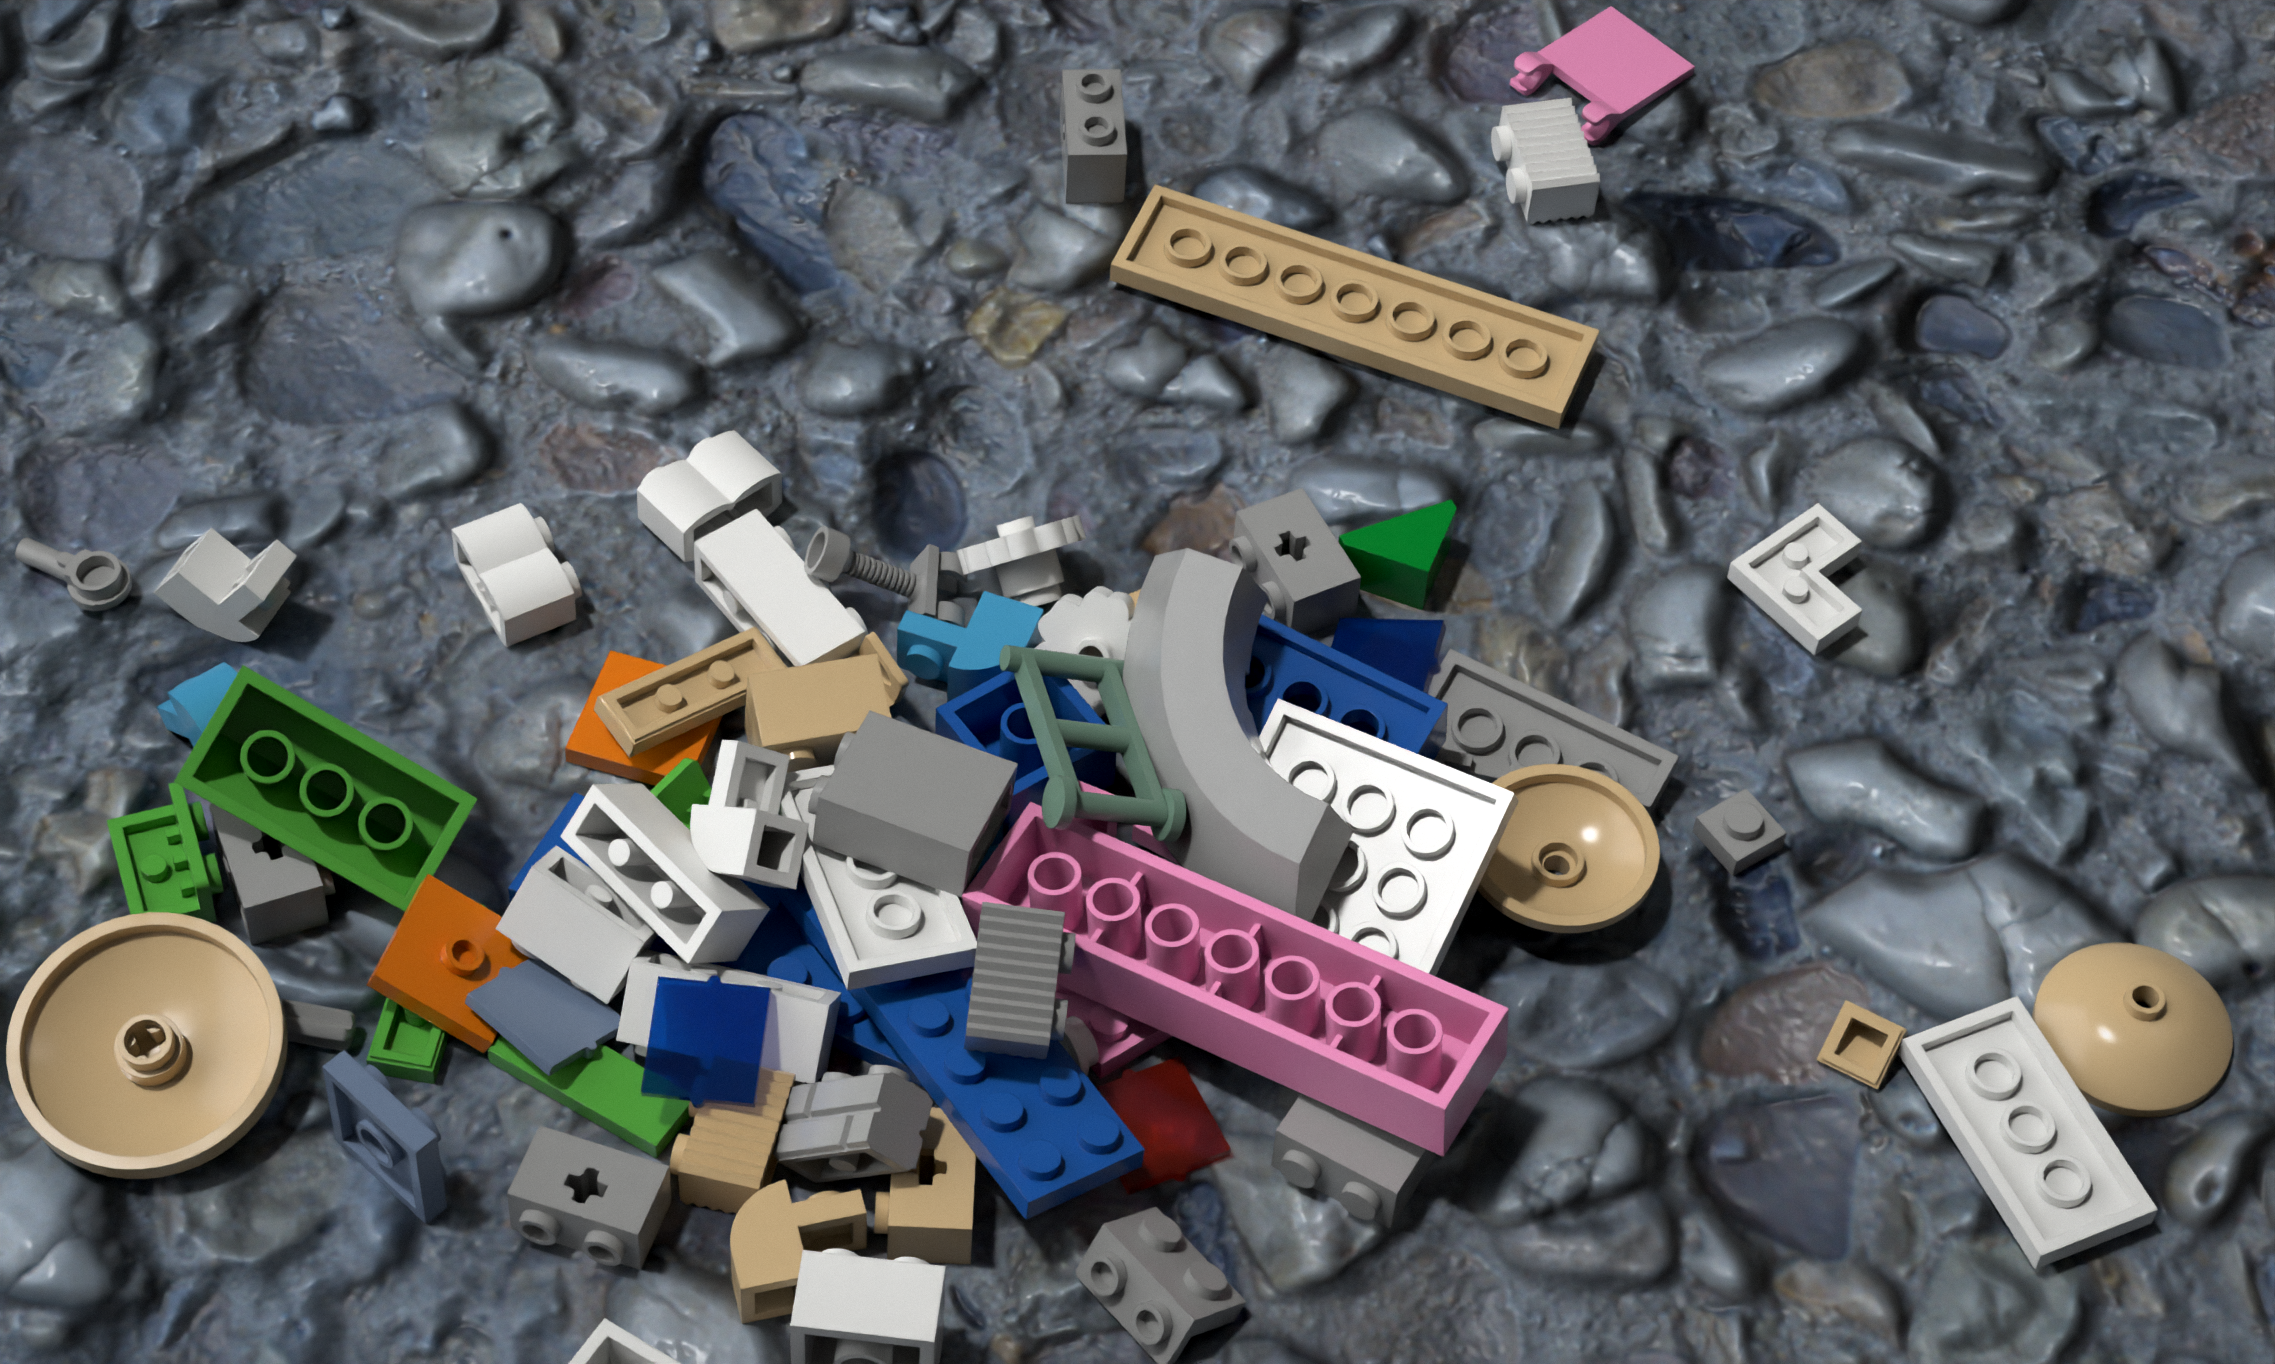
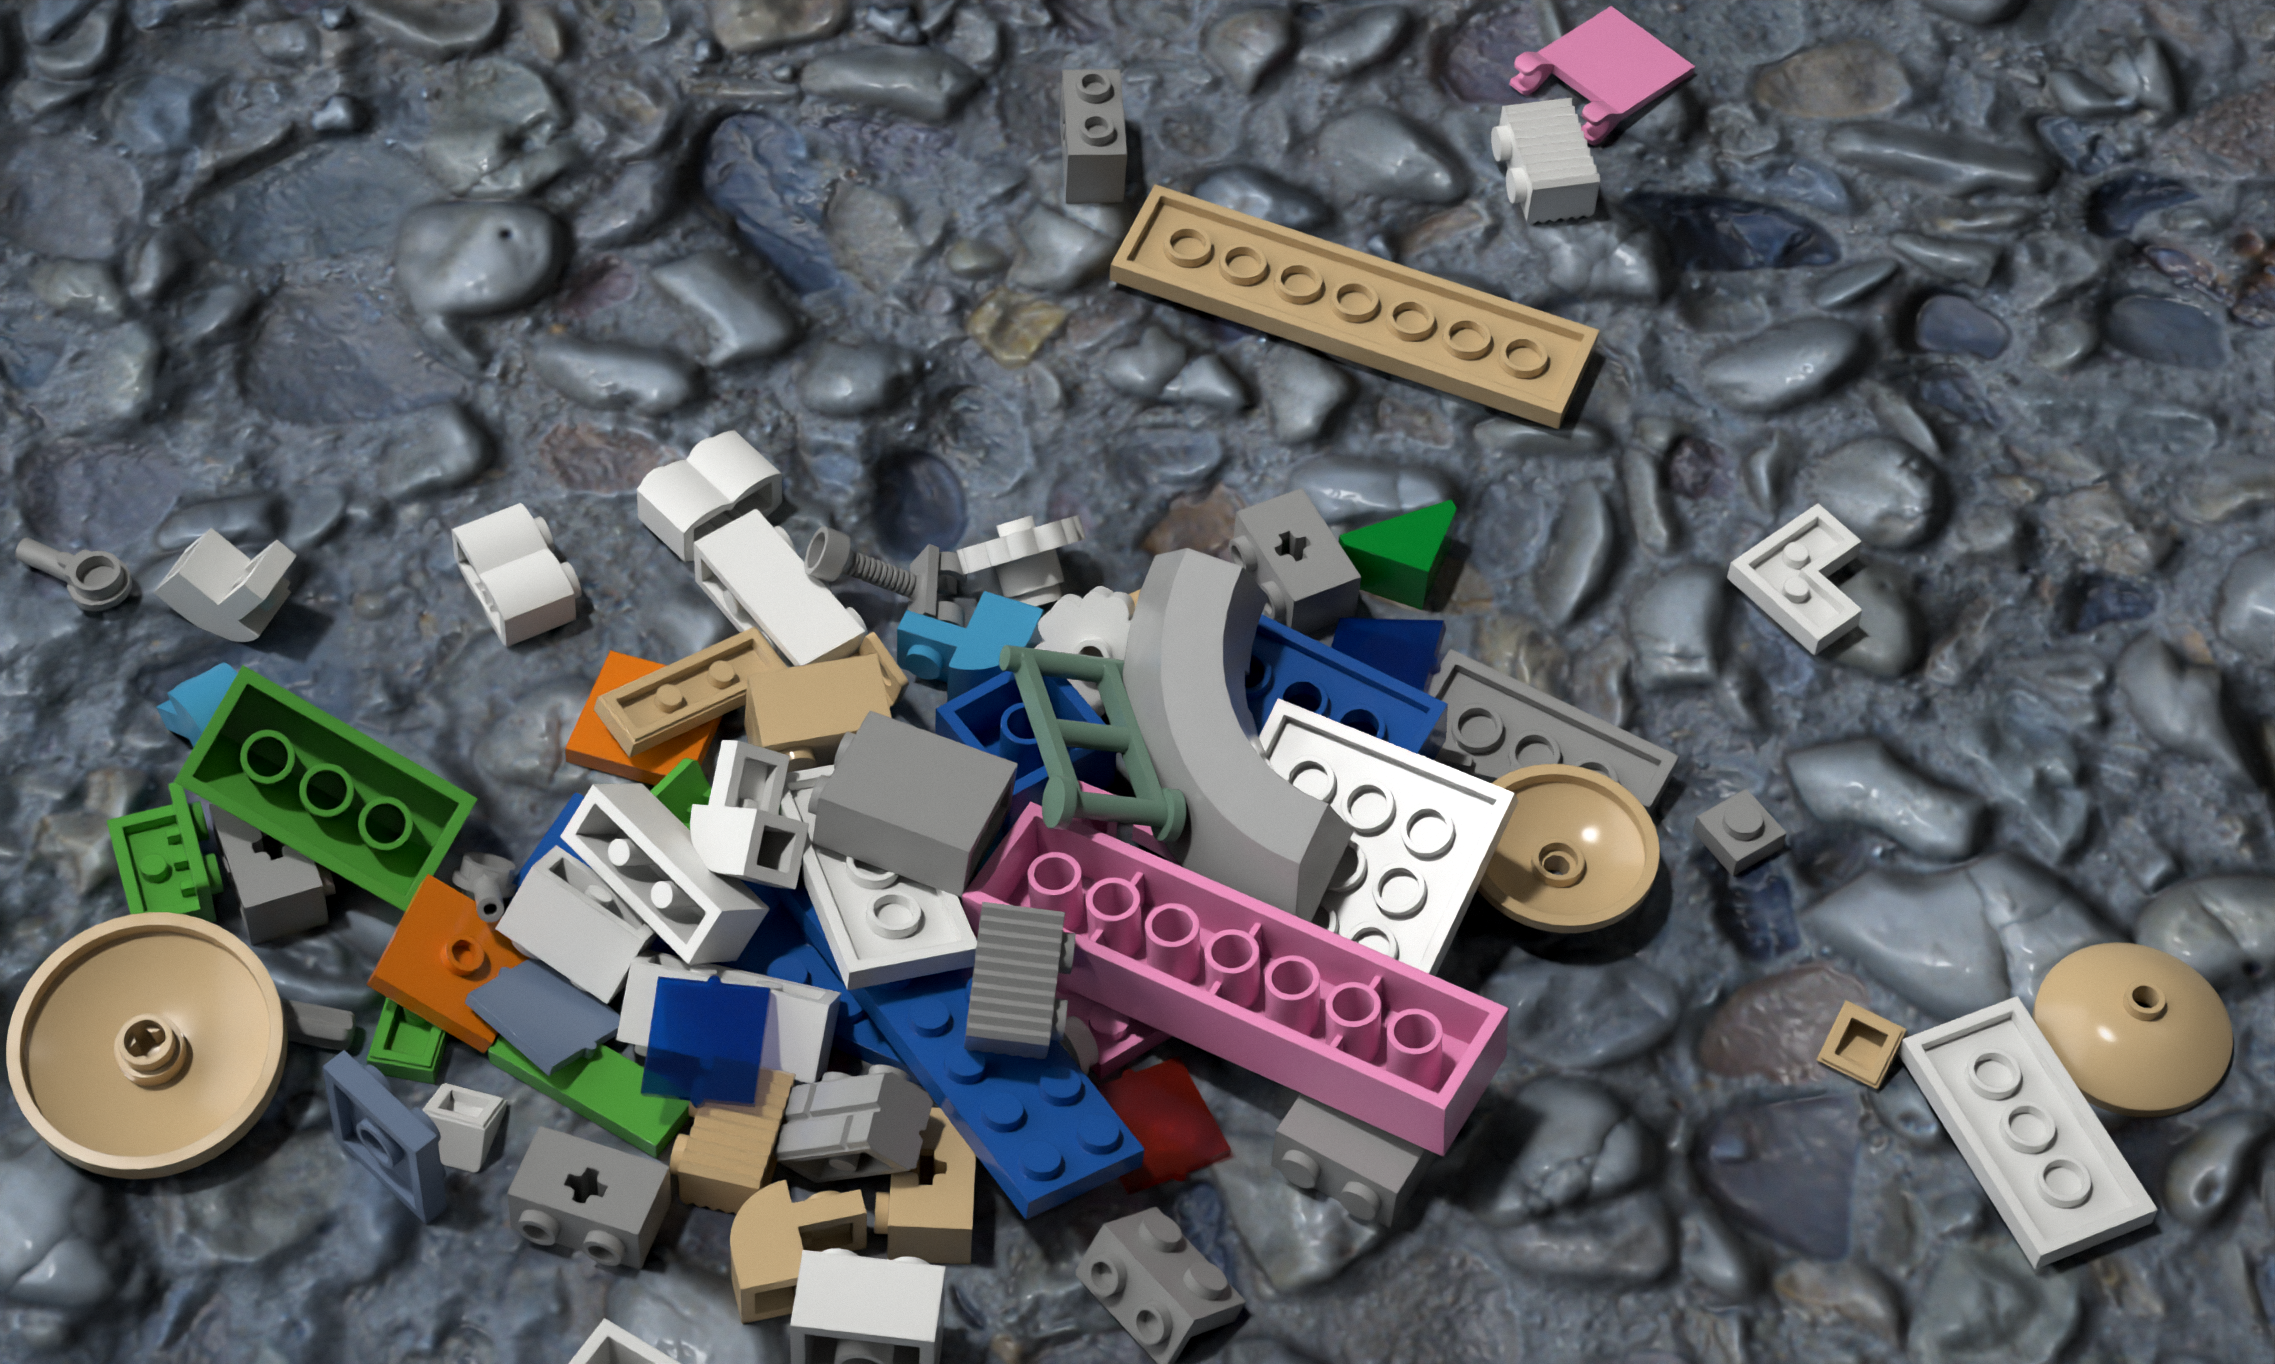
none -> white slope [422,1083,507,1172]
none -> light grey plate [451,852,517,922]

